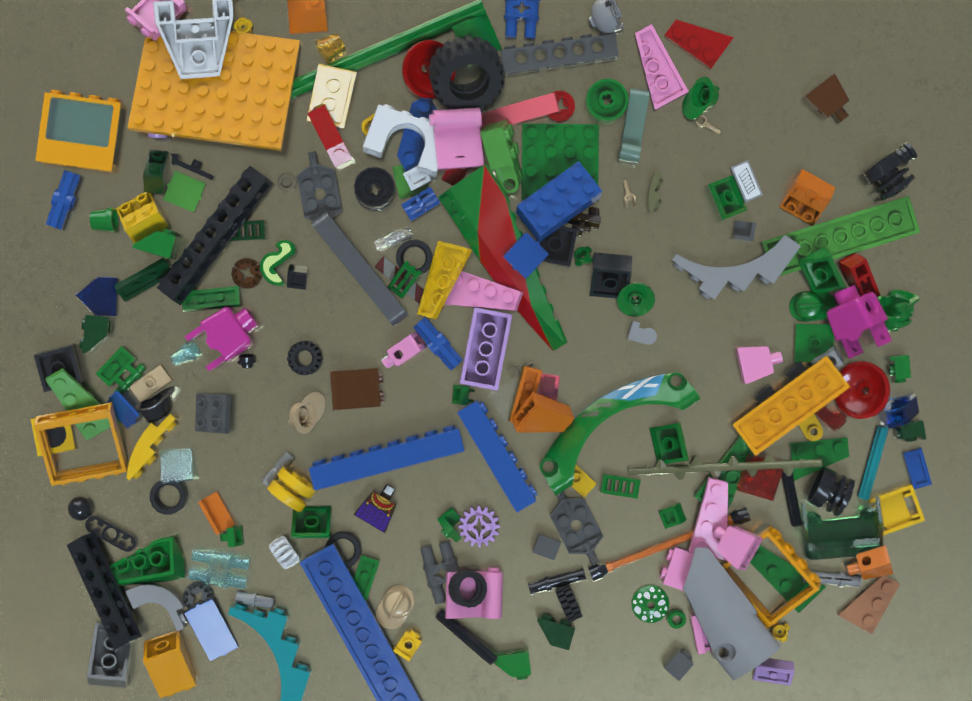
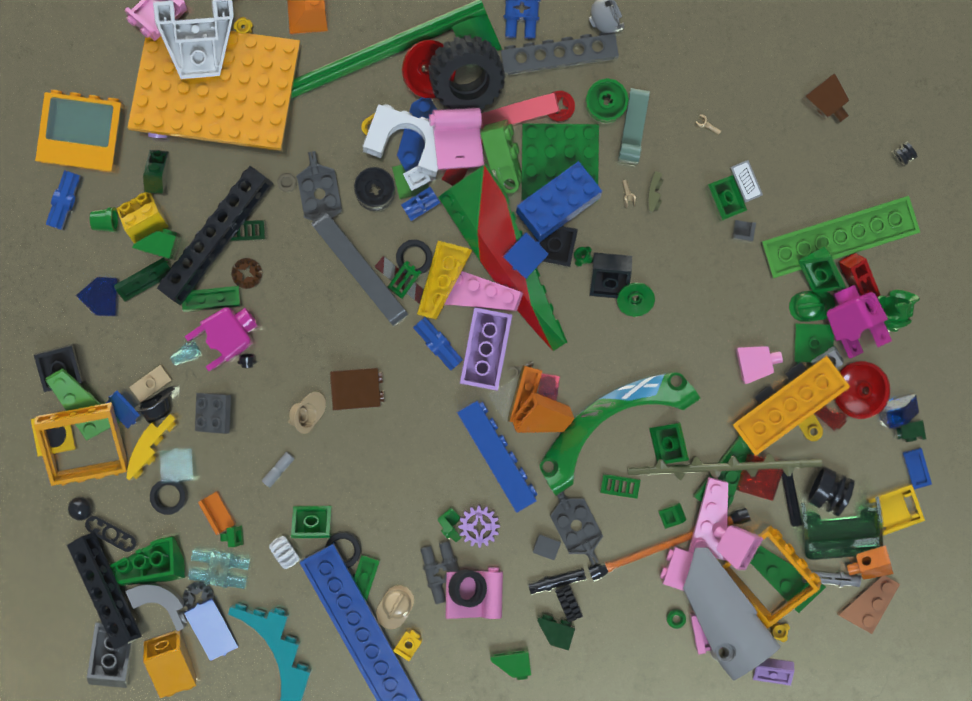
dark green slope [79,315,112,353] -> none
green plate [95,346,146,394] -> none
bright green piece [163,171,206,212] -> none
black piece [171,154,213,180] -> none
light grey axle [235,591,274,608] -> none
animal [260,240,296,286] -> none
yellow wheel [267,466,317,513] -> none
black slope [287,264,308,290] -> none
black tyre [287,341,323,375] -> none
tile [306,63,356,129] -> none
red slope [307,105,352,168] -> none
blue brick [308,425,465,491] -> none
clear yellow piece [315,33,346,63] -> none
torso [354,484,397,533] -> none
clear pin [373,226,414,252] -> none
bright pink torso [381,332,427,369] -> none
black axle [435,610,497,665] -> none
green tile [452,384,475,405] -> none
dark brown hips [567,207,601,236] -> none
yellow plate [572,465,597,498] -> none
light grey leg [627,321,657,345] -> none
green dish [632,585,669,623] -> none
bright pink wing [635,24,689,111] -> none
dark grey brick [663,649,694,681] -> none
red wing [664,20,734,69] -> none
light grey arch [672,235,801,300] -> none
green piece [682,77,720,119] -> none
orange slope [780,169,836,226] -> none
green wing [789,437,849,481] -> none
teal axle [858,426,889,500] -> none
black wheel [863,151,915,201] -> none
green brick [886,355,911,383] -> none

